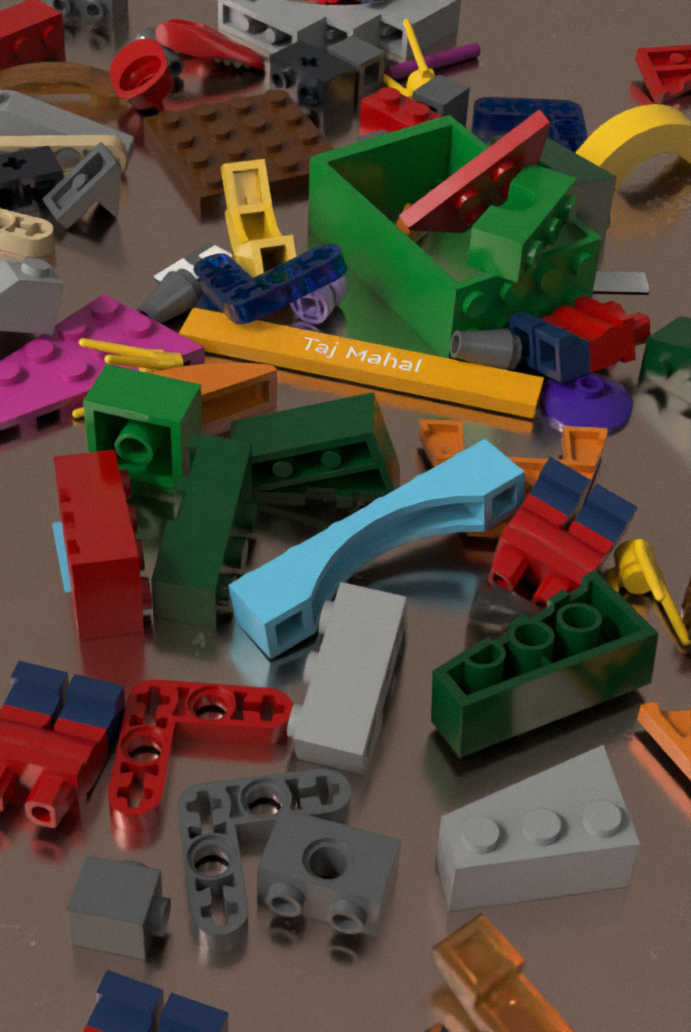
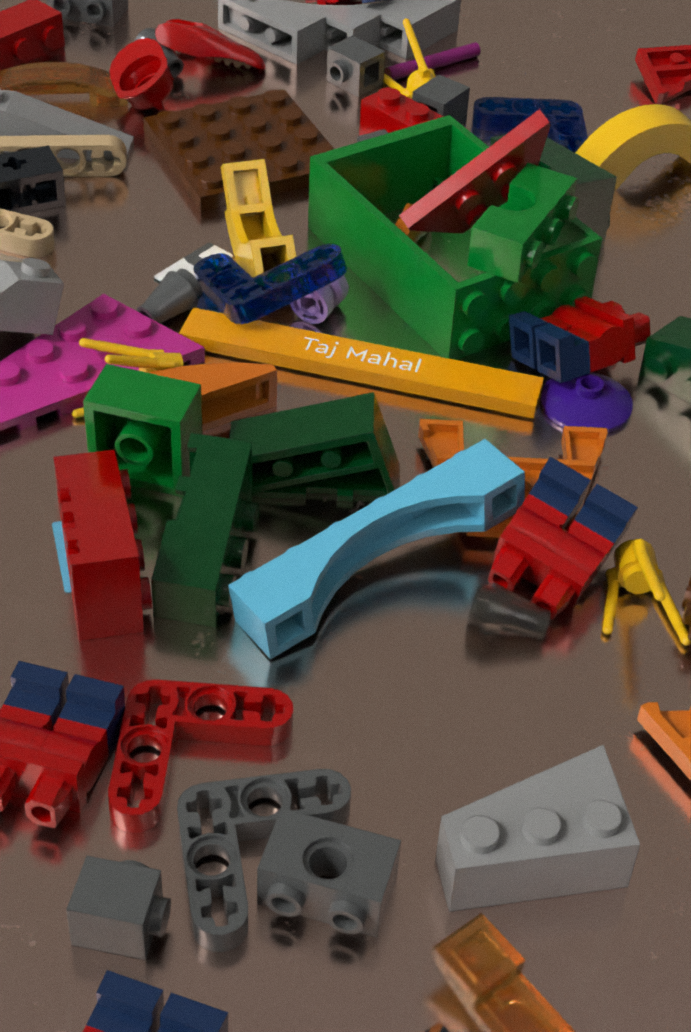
dark grey slope [42,142,122,229] -> none
black brick [270,40,355,116] -> none
light grey wedge [287,582,408,775] -> none
dark green wedge [431,570,659,757] -> none
dark grey cone [450,329,522,371] -> none
white sticker [593,271,650,293] -> none

